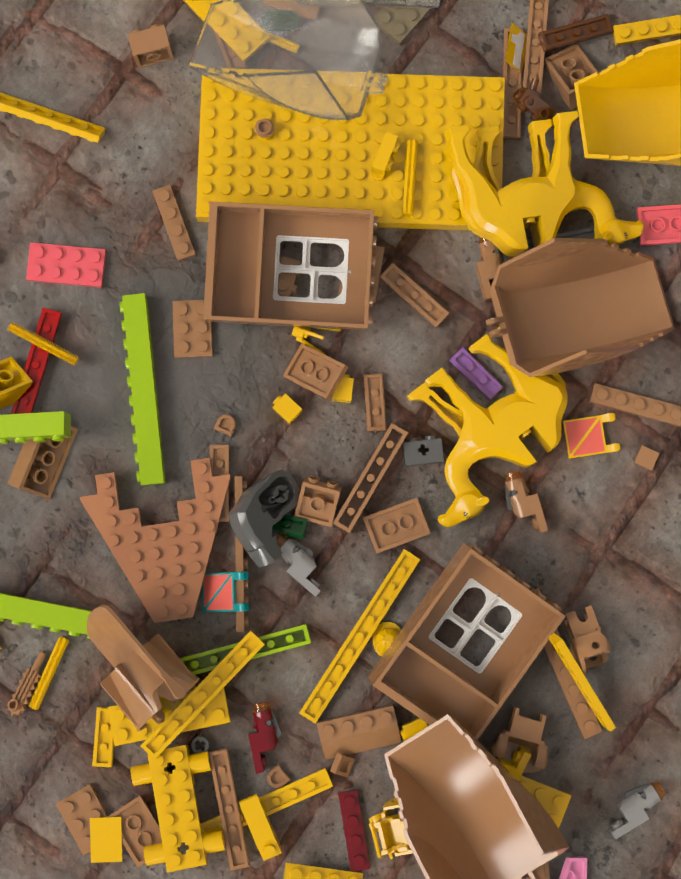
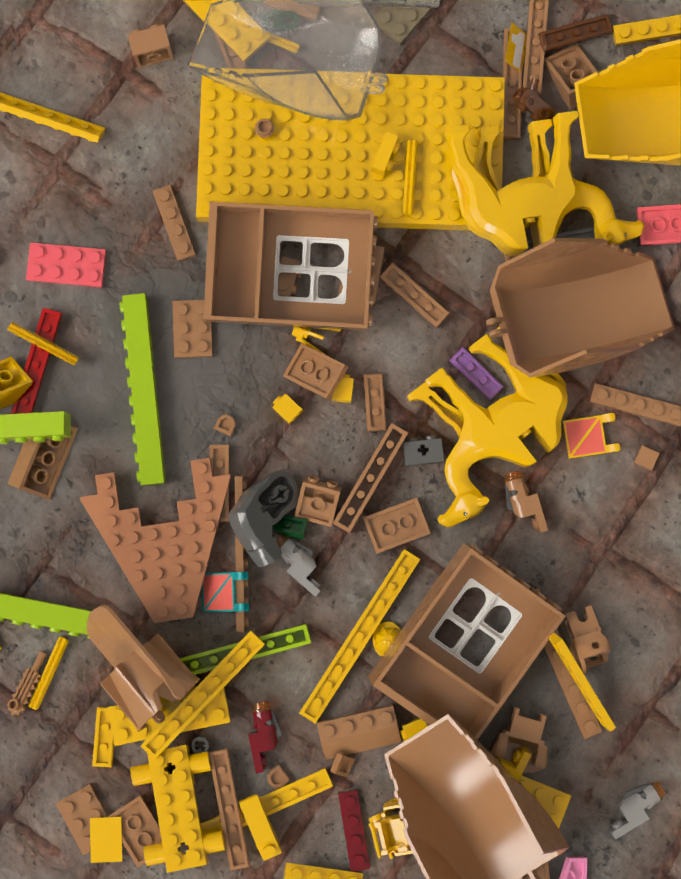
medium nougat plate [475,237,507,303] -> none

